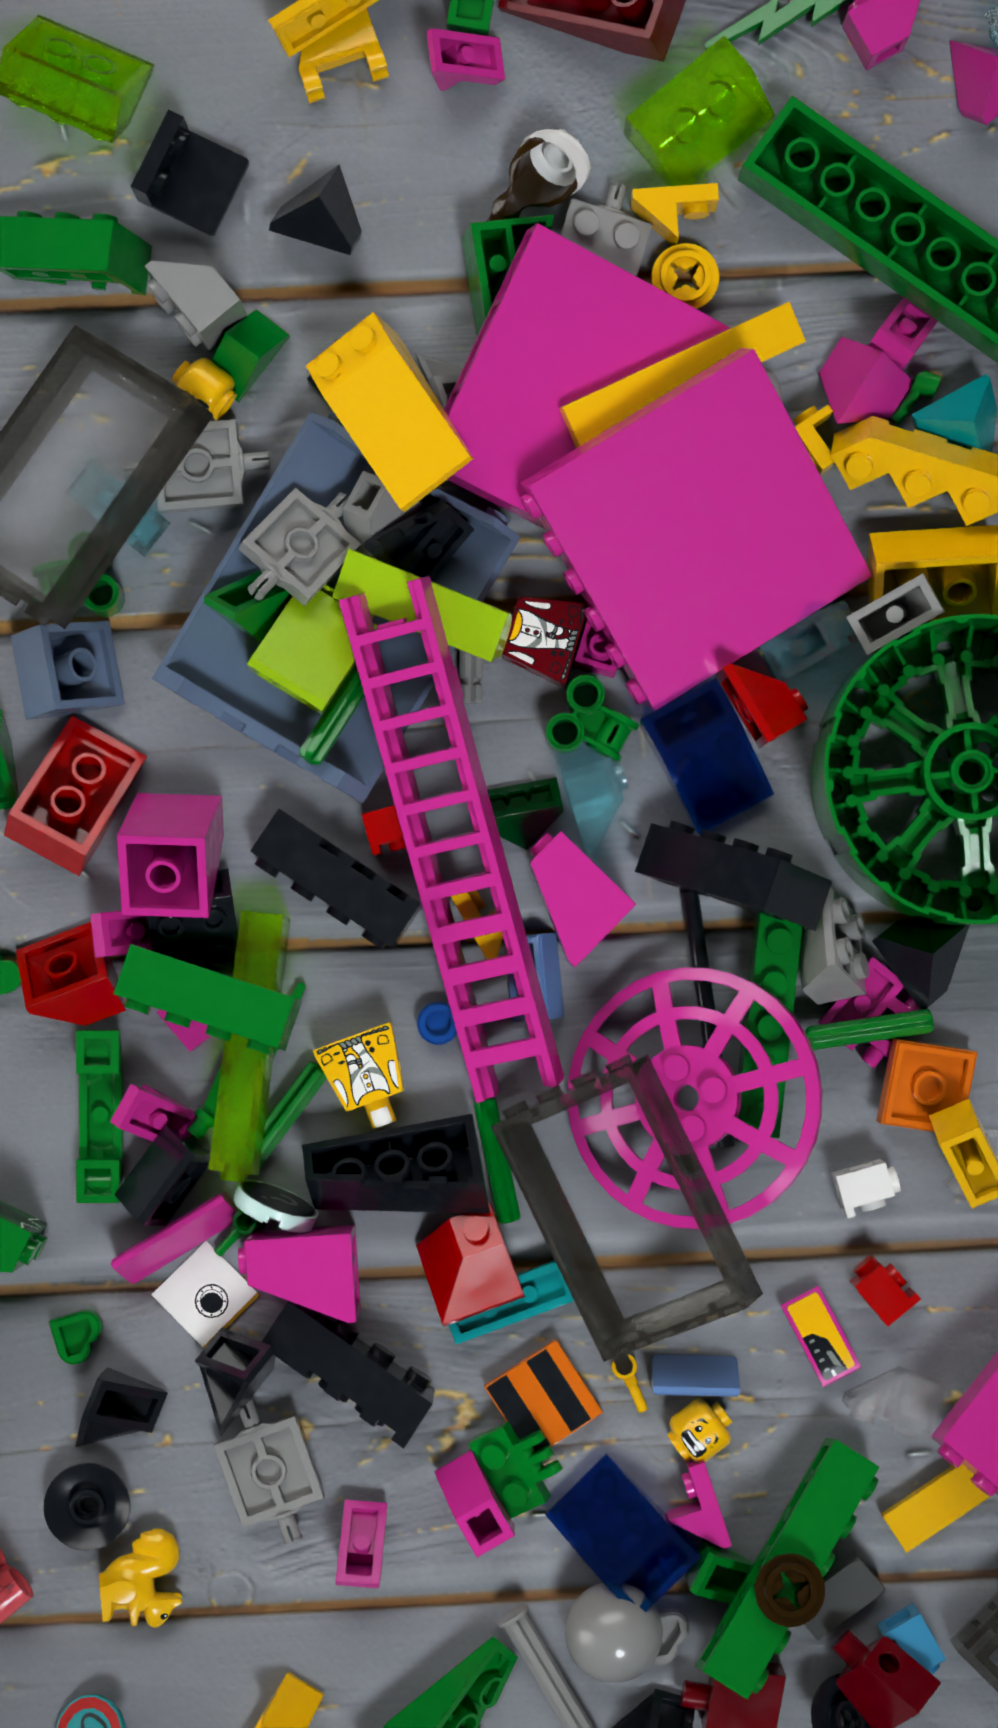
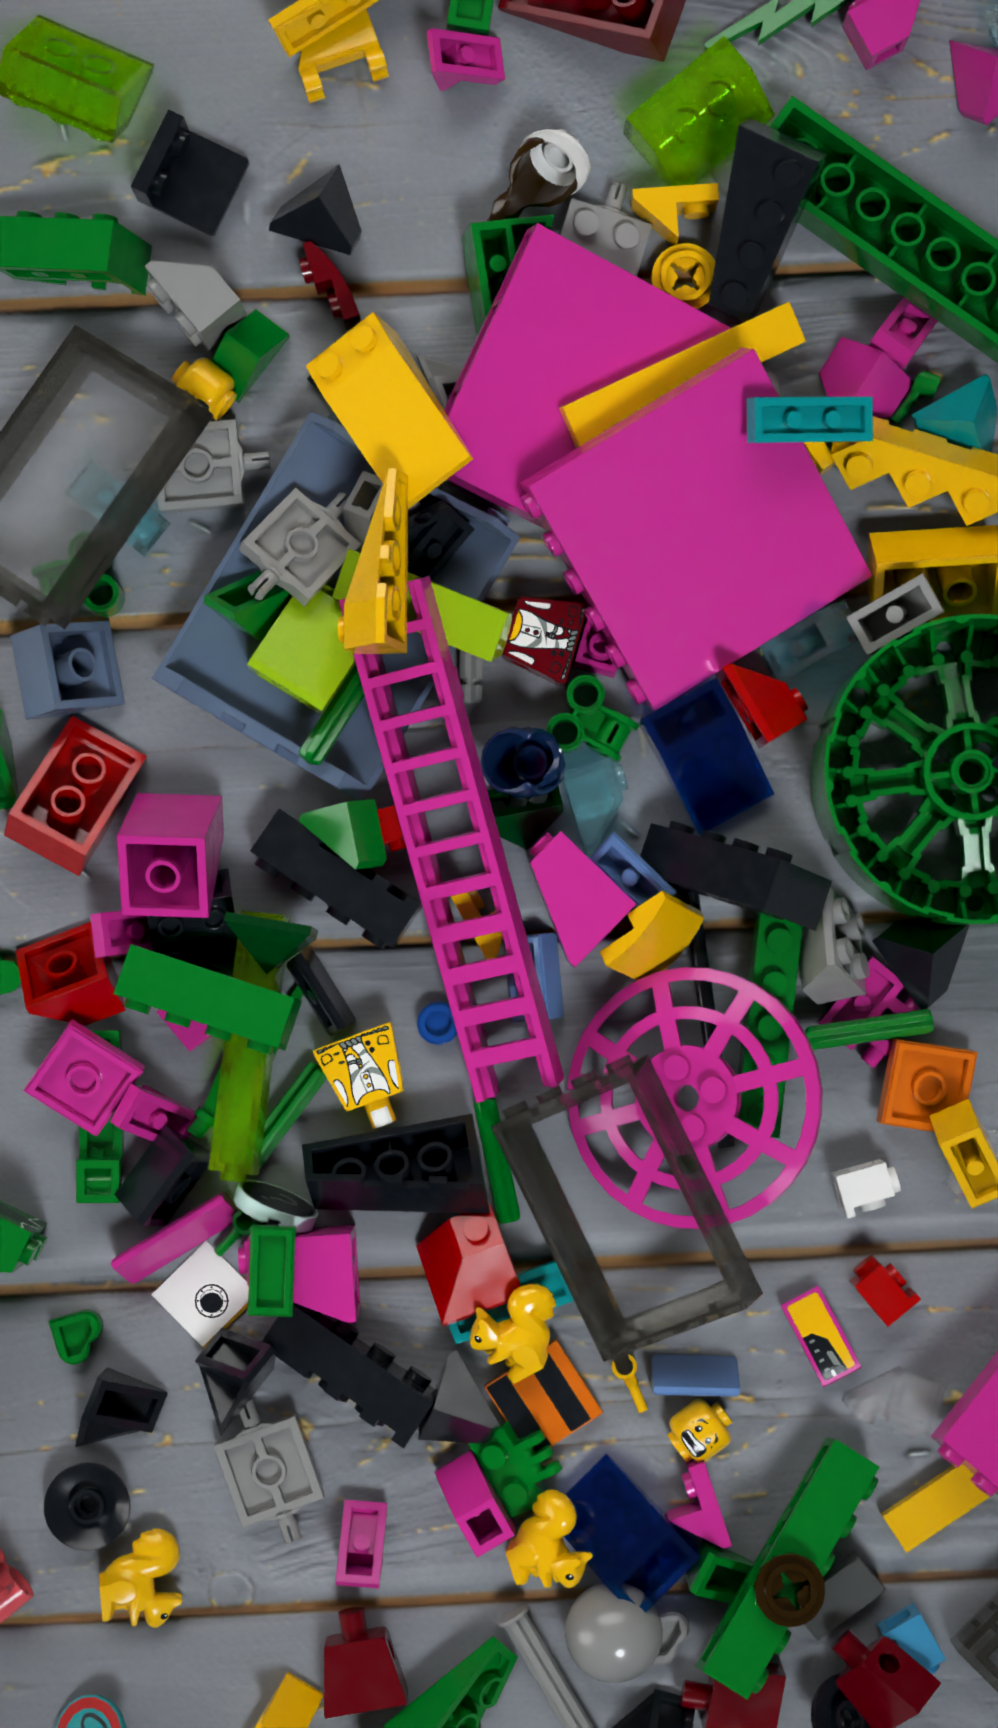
none -> dark pink tile [23,1019,145,1137]
none -> dark green slope [224,912,318,975]
none -> green tile [248,1224,297,1317]
none -> black slope [286,949,356,1036]
none -> dark red slope [298,241,361,330]
none -> green slope [298,799,387,870]
none -> dark red torso [324,1607,408,1719]
none -> yellow wedge [338,468,408,654]
none -> black slope [418,1350,500,1444]
none -> yellow animal [469,1284,556,1384]
none -> dark blue piece [481,726,566,798]
none -> yellow animal [505,1489,593,1588]
none -> medium blue slope [589,832,676,908]
none -> yellow slope [599,891,704,980]
none -> black wedge [709,118,828,322]
none -> teal plate [747,397,873,443]

